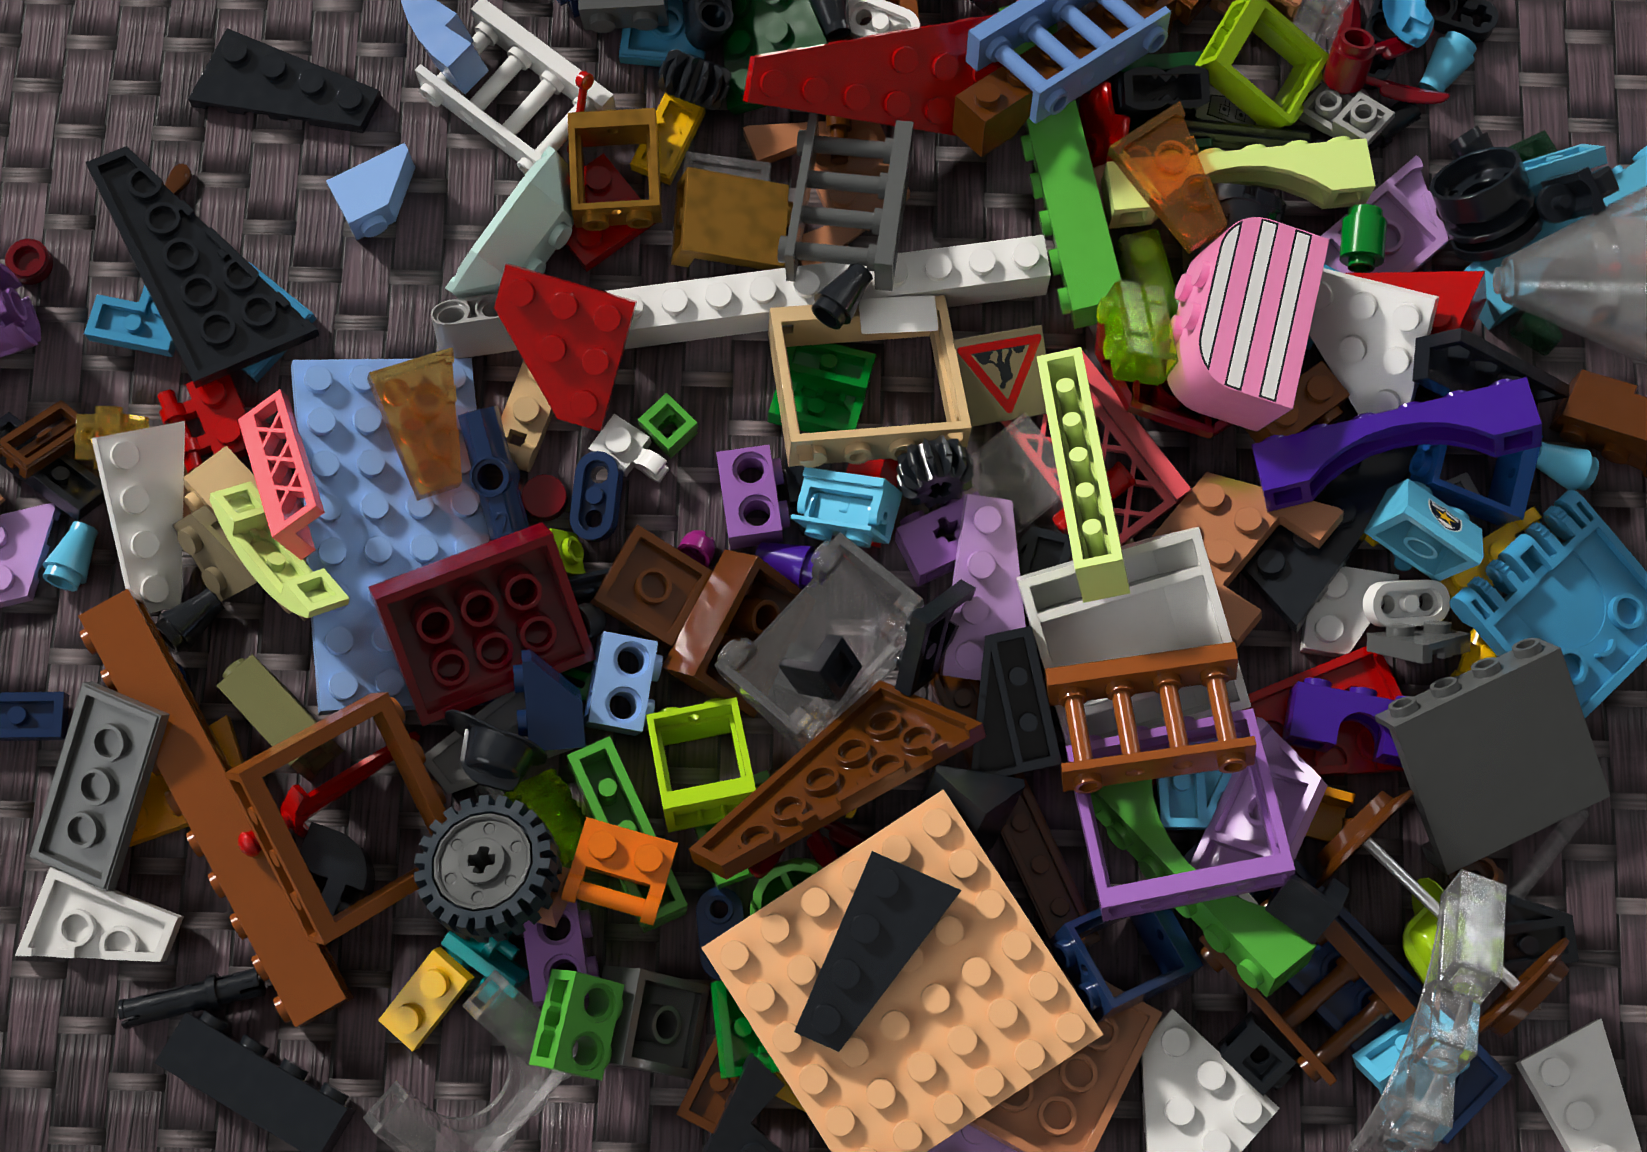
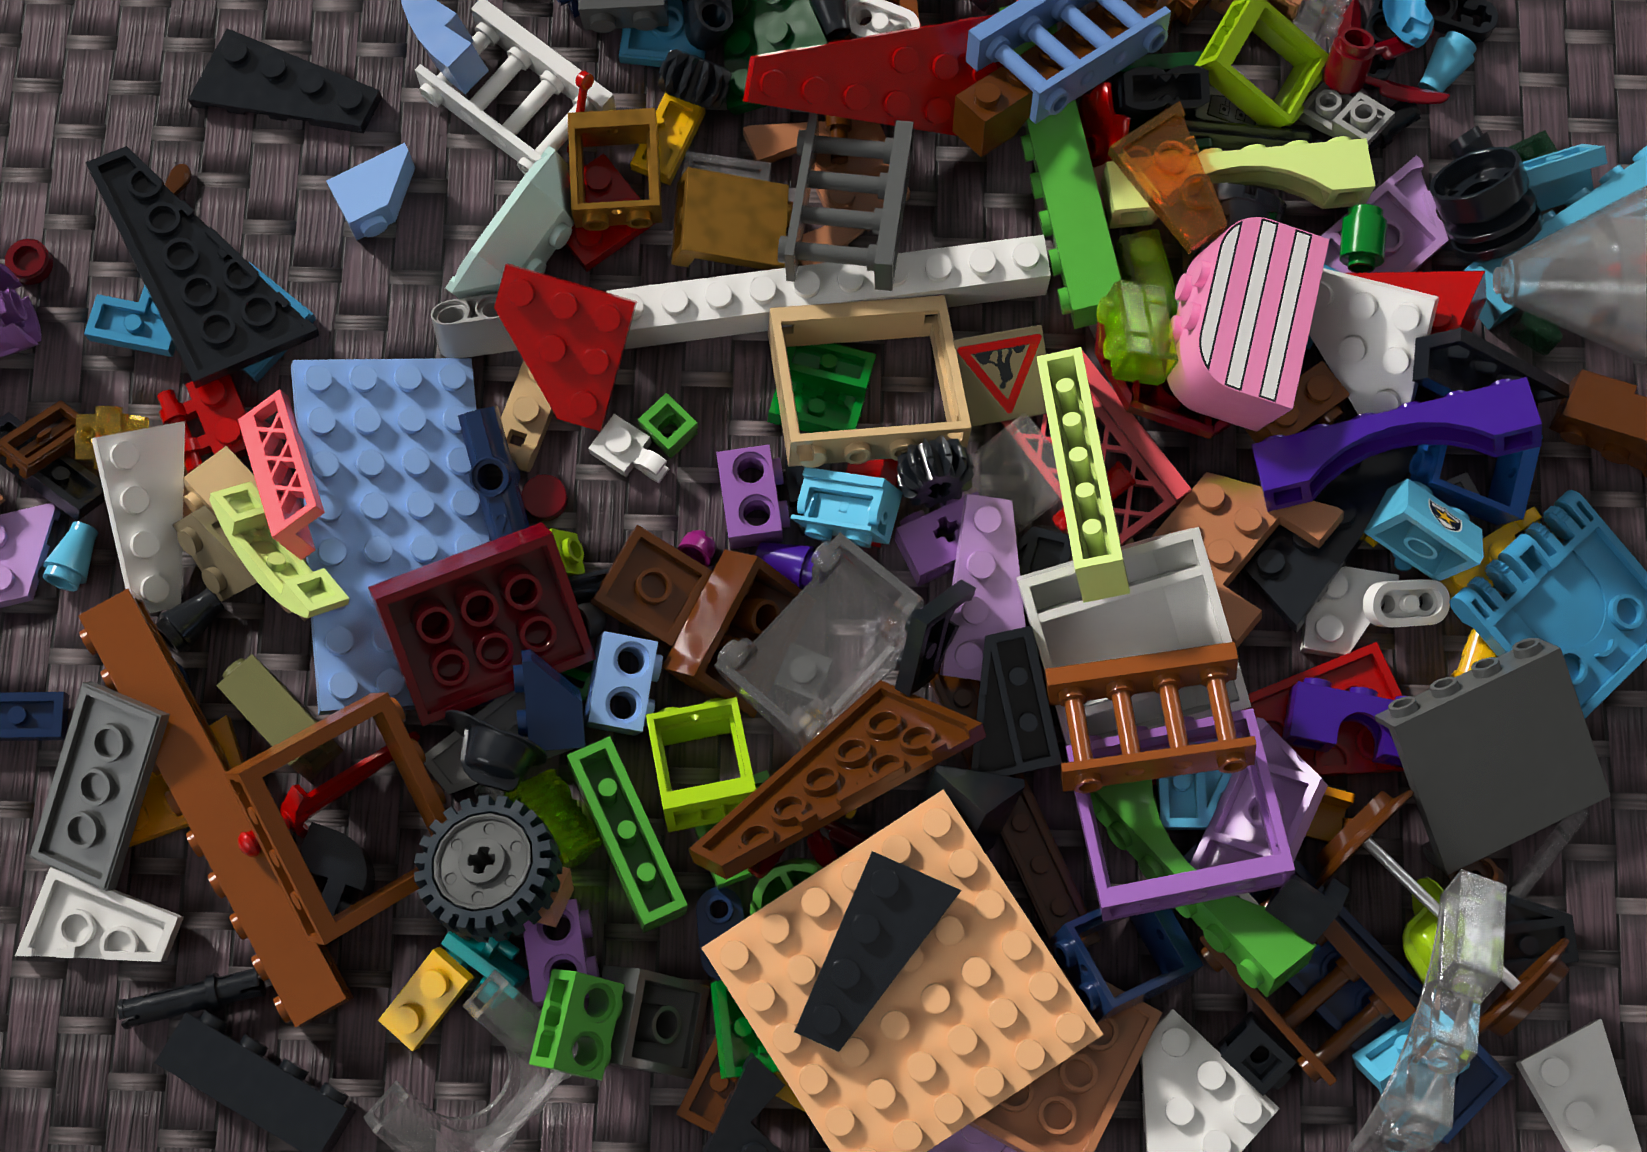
clear orange wing [367,347,462,501] -> none
orange plate [561,817,678,926] -> none
dark blue plate [570,451,623,542] -> none
black panel [779,634,862,702] -> none
black cone [811,263,873,330] -> none
white sticker [859,295,938,334] -> none
dark grey wing [1367,621,1471,664] -> none
black hips [1536,166,1619,224] -> none
medium azure cone [1536,442,1599,491] -> none

